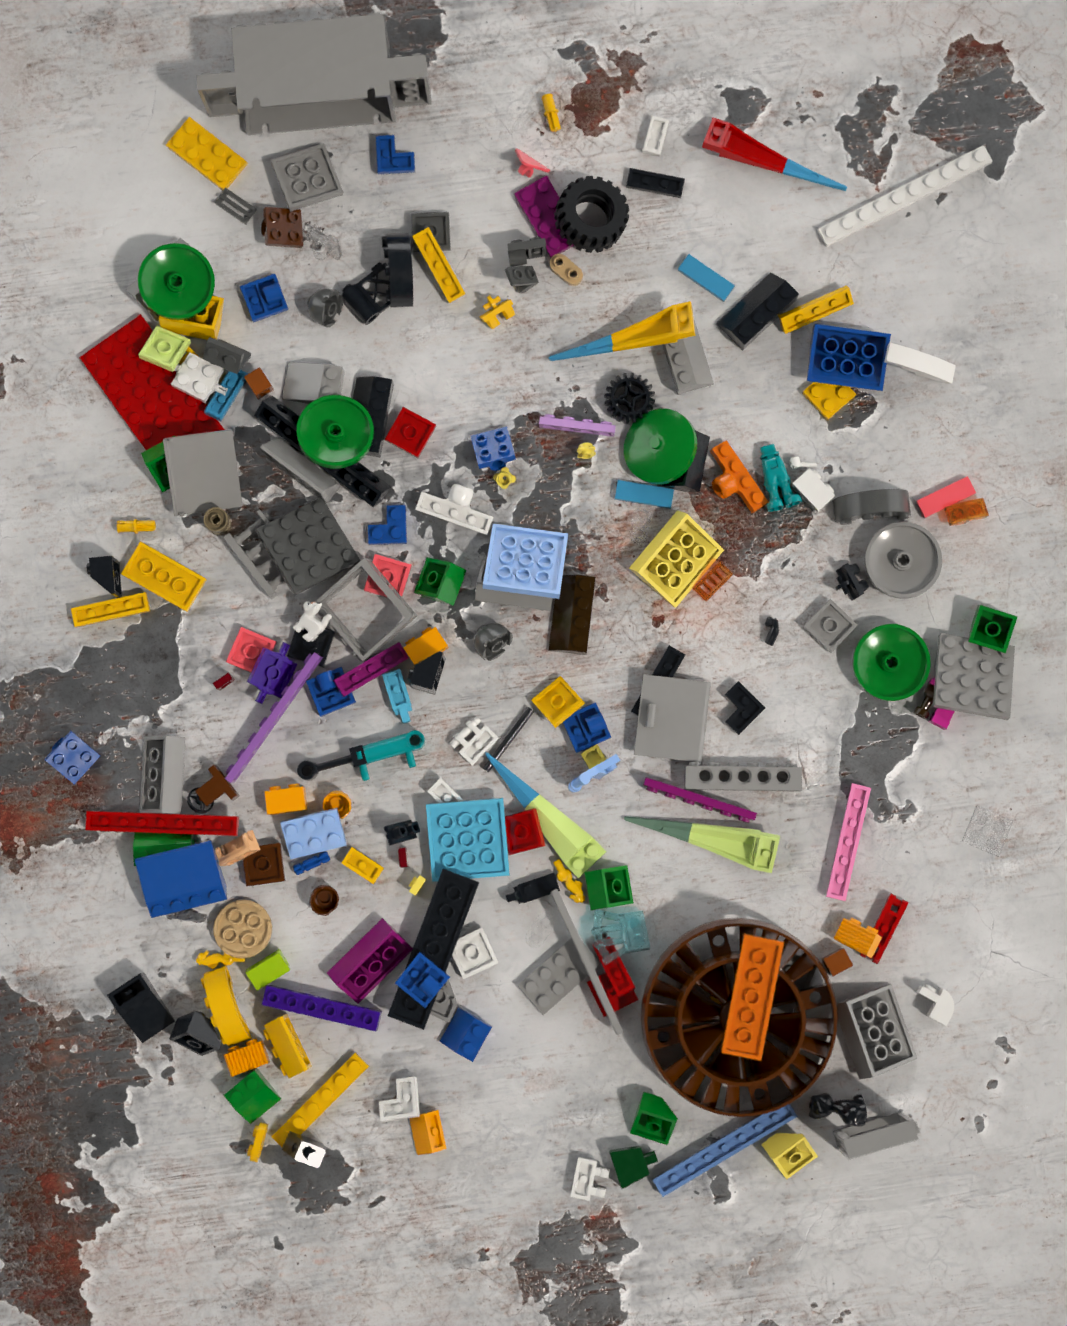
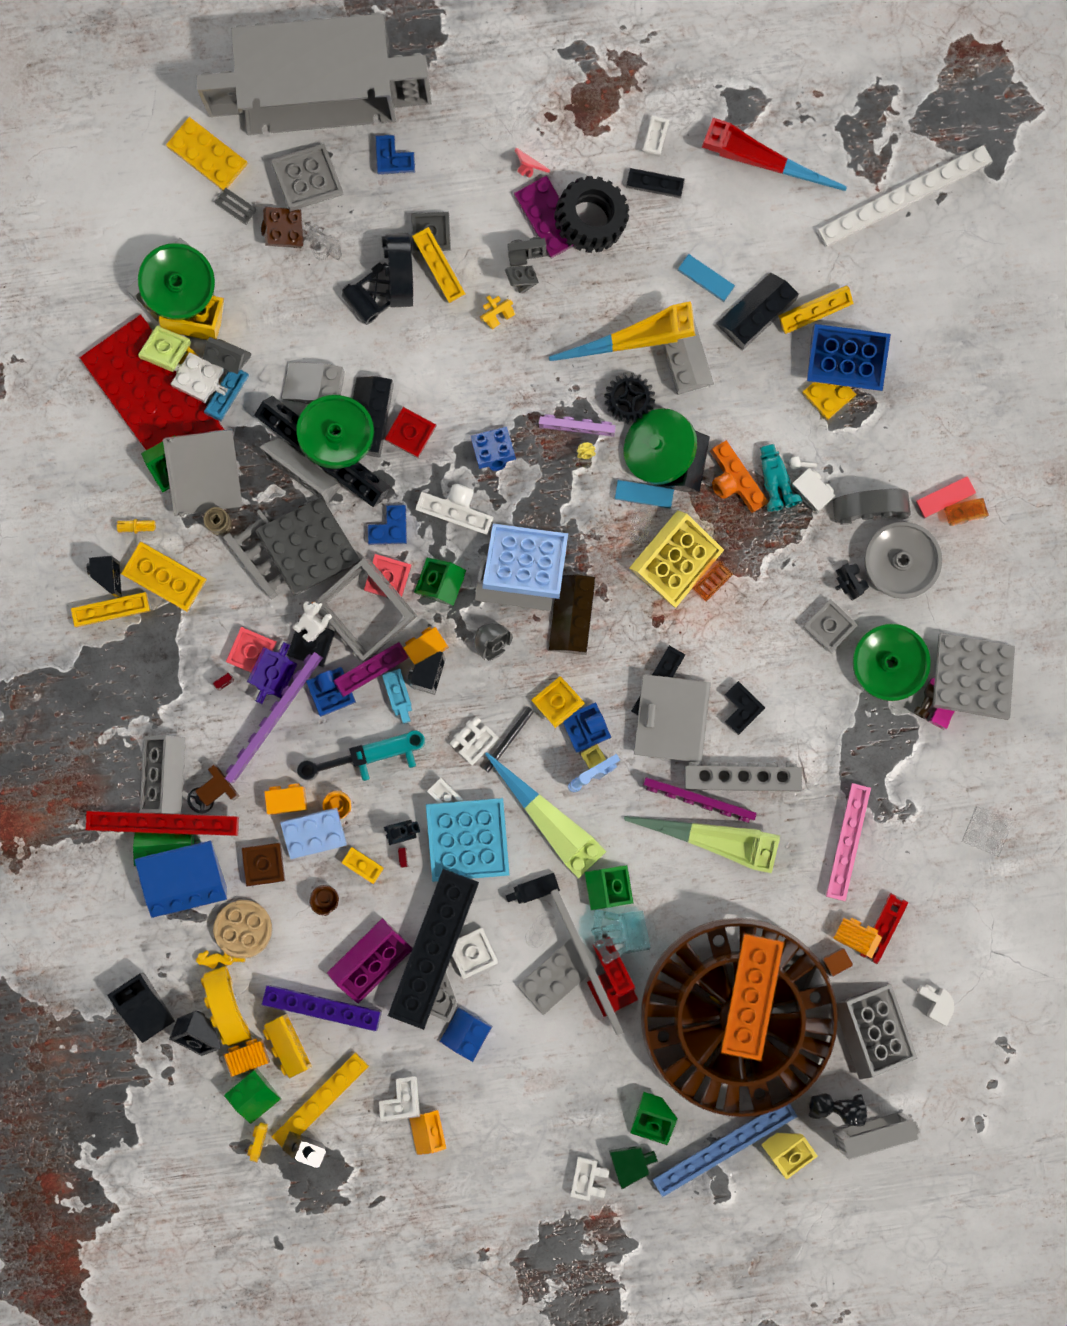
plate [45,730,100,785] -> none
light nougat hinge [215,830,260,866] -> none
blue plate [240,274,289,323] -> none
dark orange panel [244,367,274,400] -> none
lime hinge [246,949,290,991] -> none
blue axle [293,852,330,875] -> none
dark grey cylinder [307,288,343,327] -> none
blue plate [395,952,450,1008] -> none
light yellow plate [409,875,427,896] -> none
light yellow plate [493,467,516,489] -> none
red plate [505,808,545,855] -> none
yellow axle [541,94,561,132] -> none
tan plate [550,254,583,286] -> none
yellow animal [553,859,585,903] -> none
black arm [765,617,779,646] -> none
white slope [884,342,956,384] -> none
green slope [968,605,1017,653] -> none

